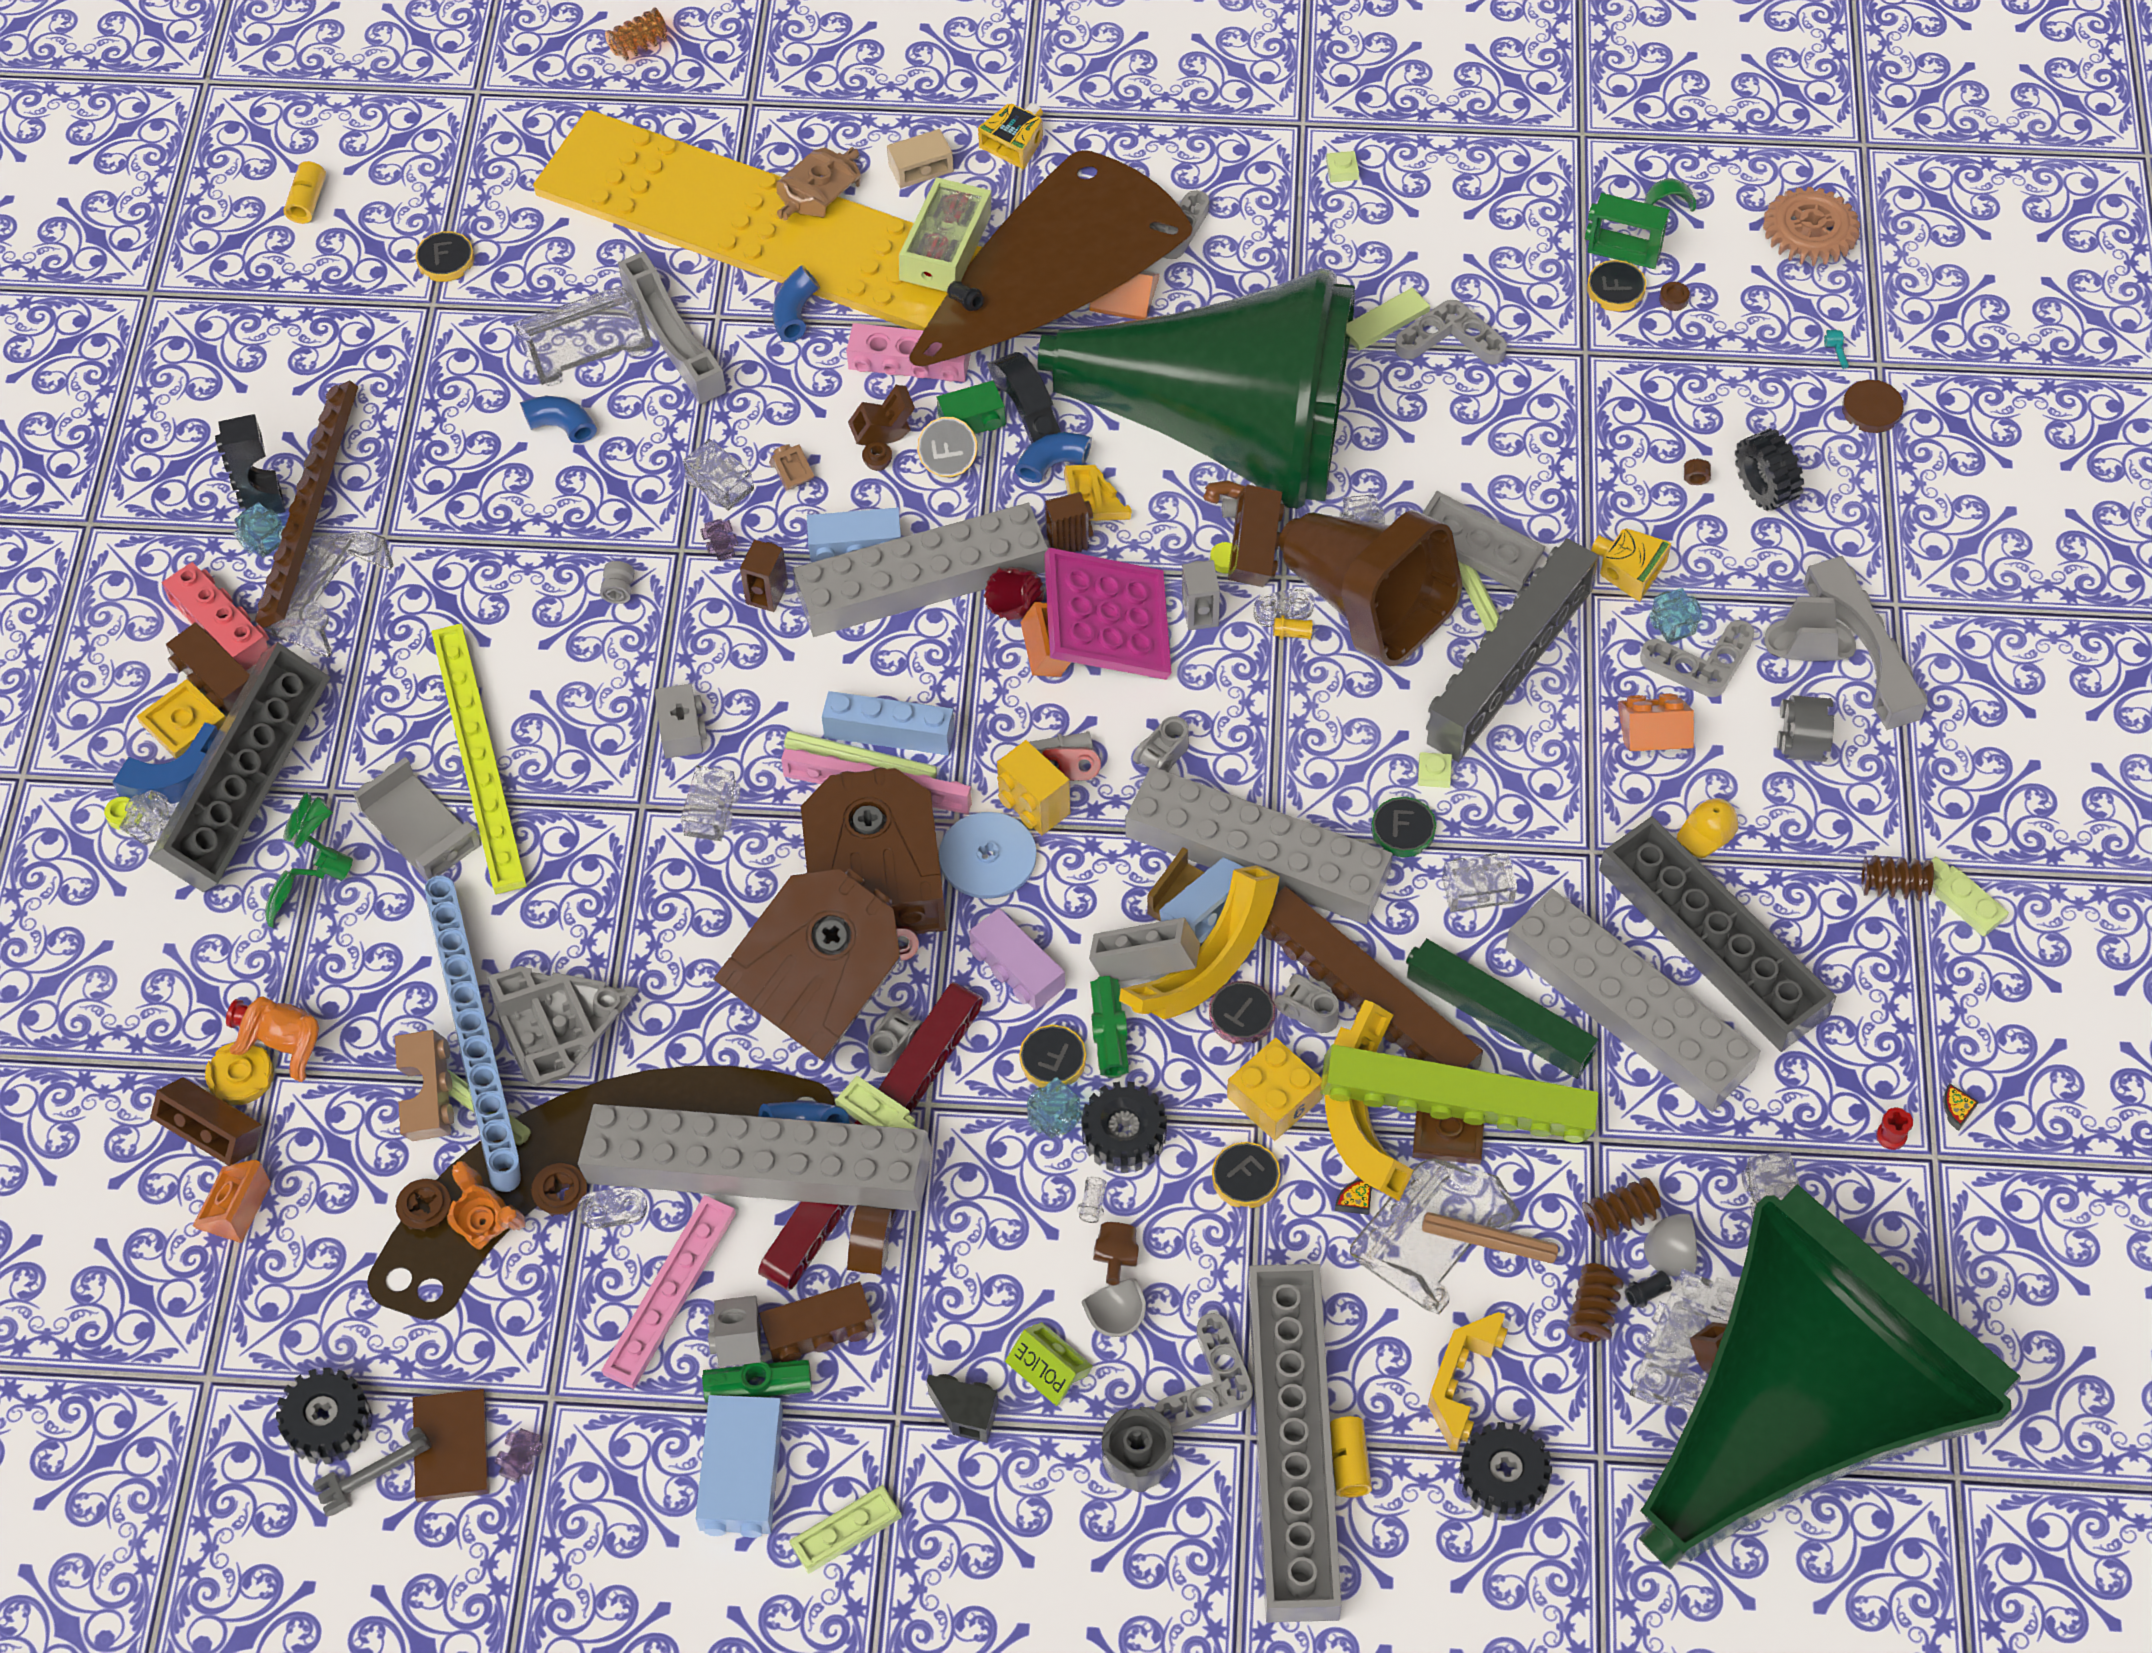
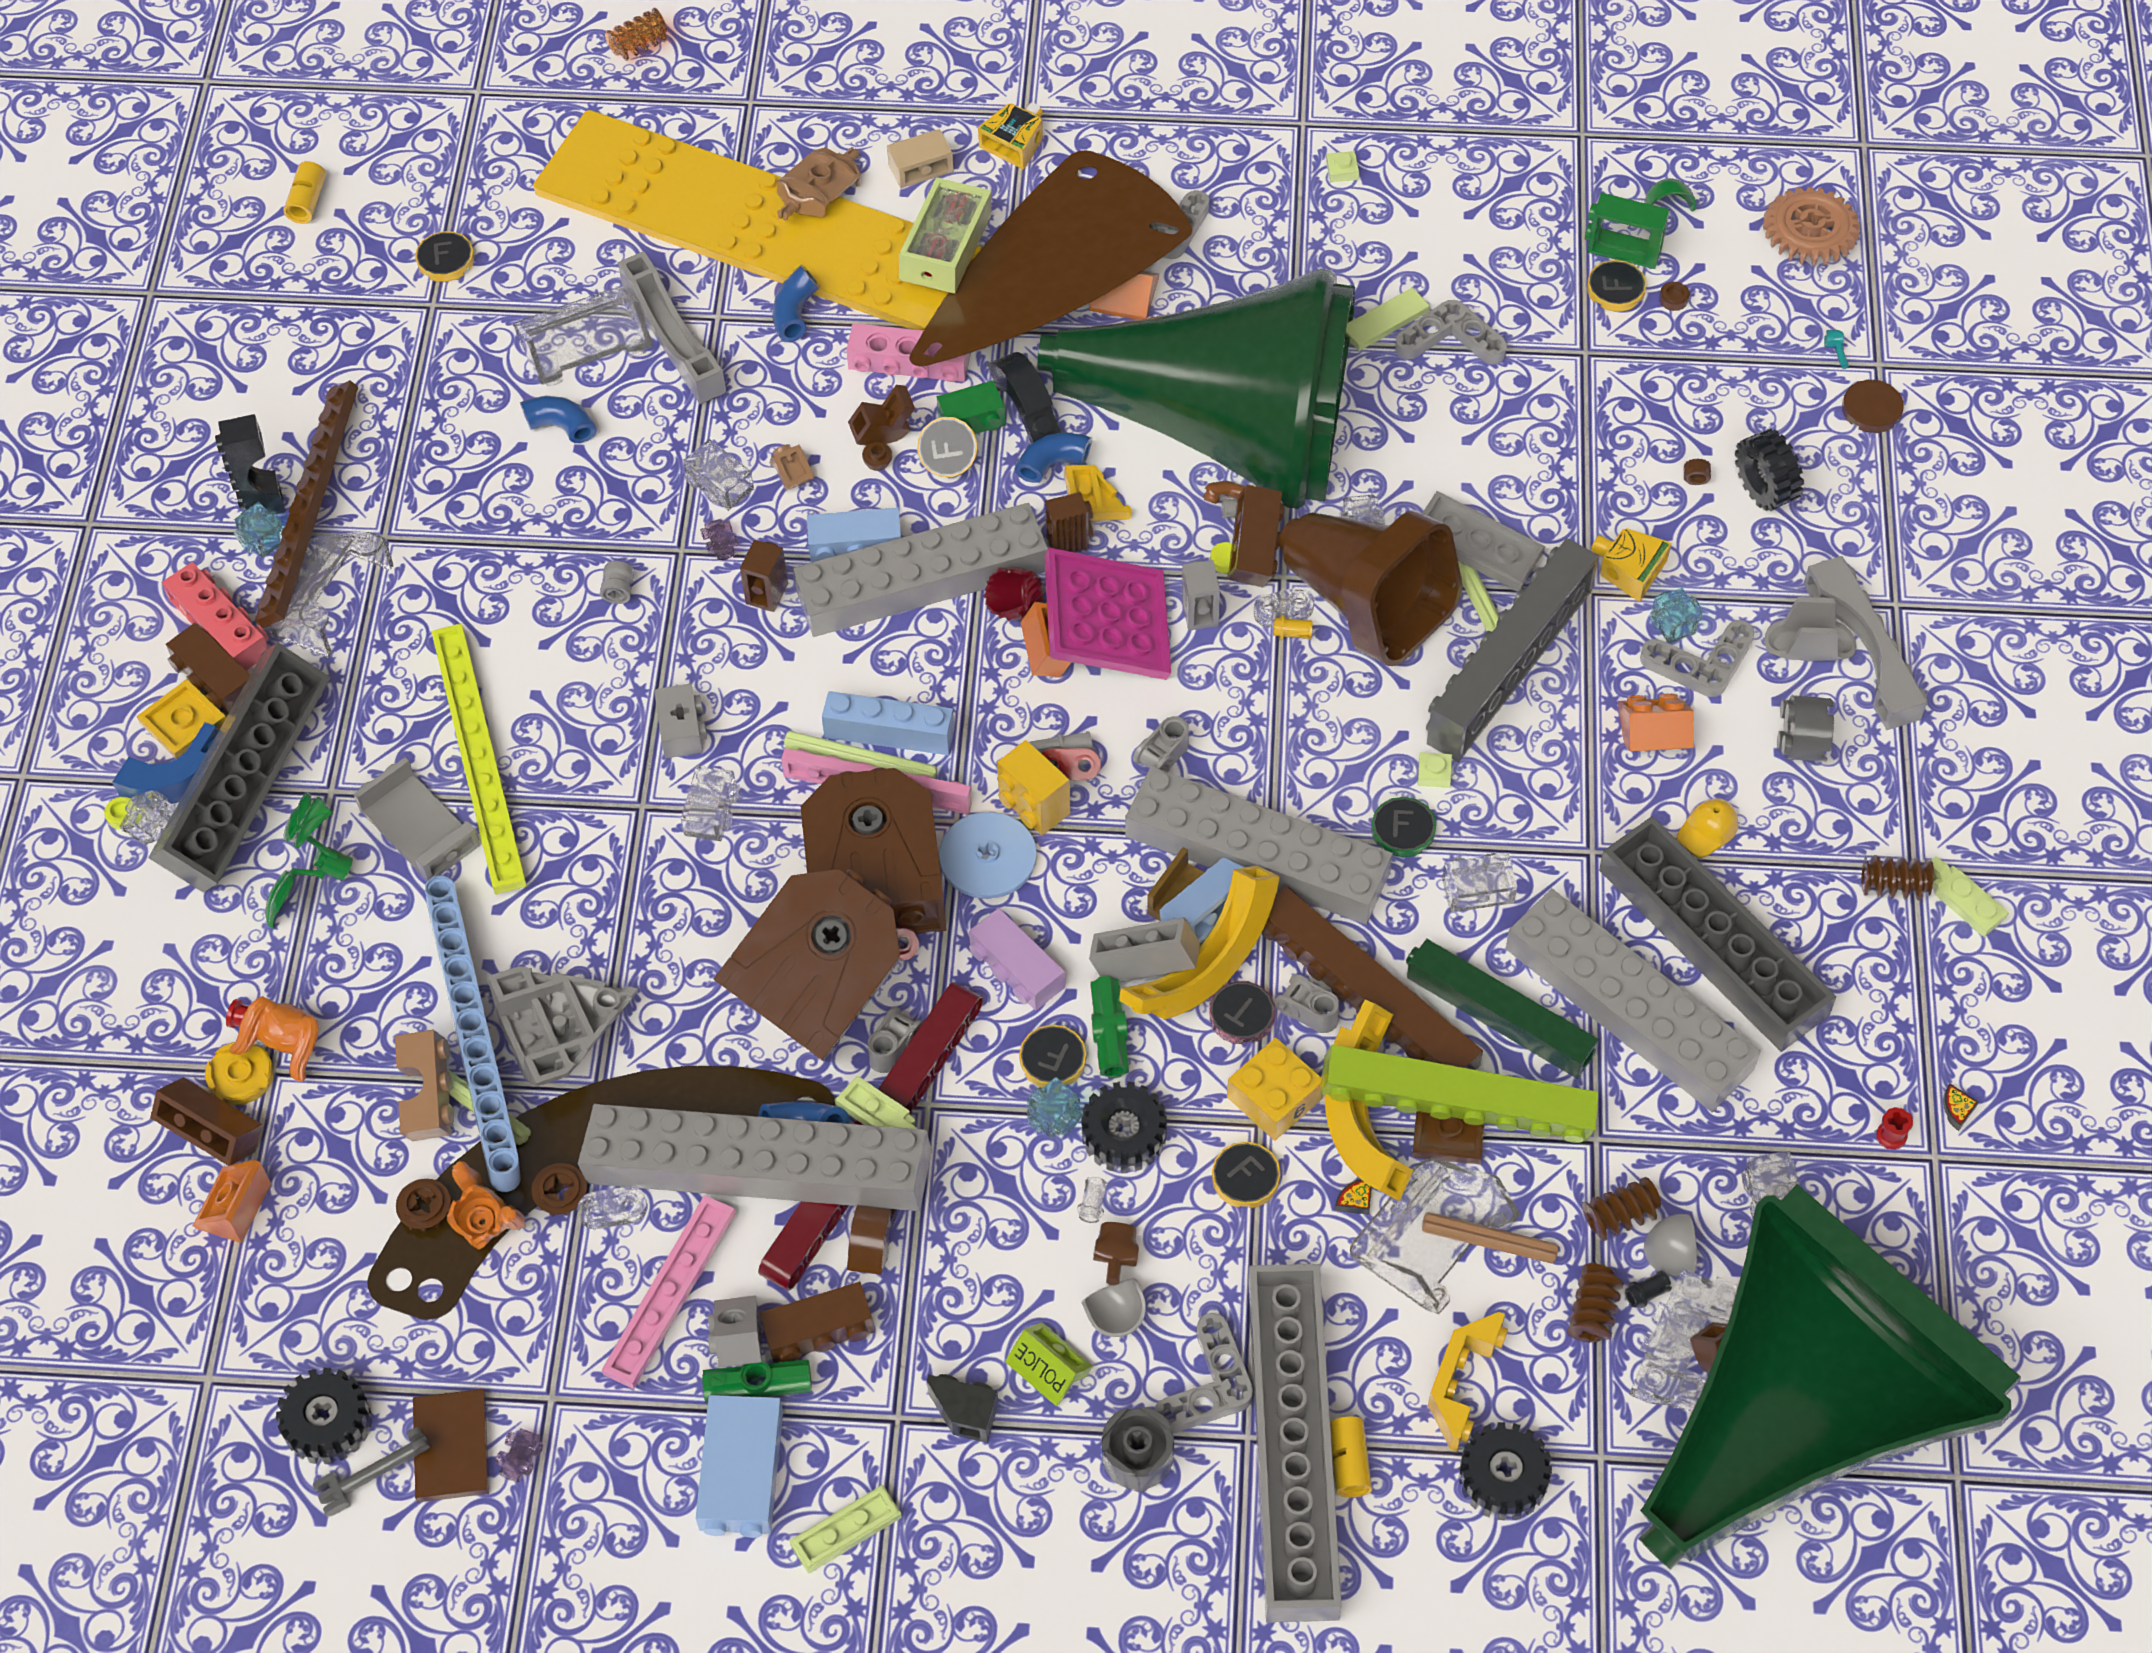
black pin [947,281,984,311] -> none

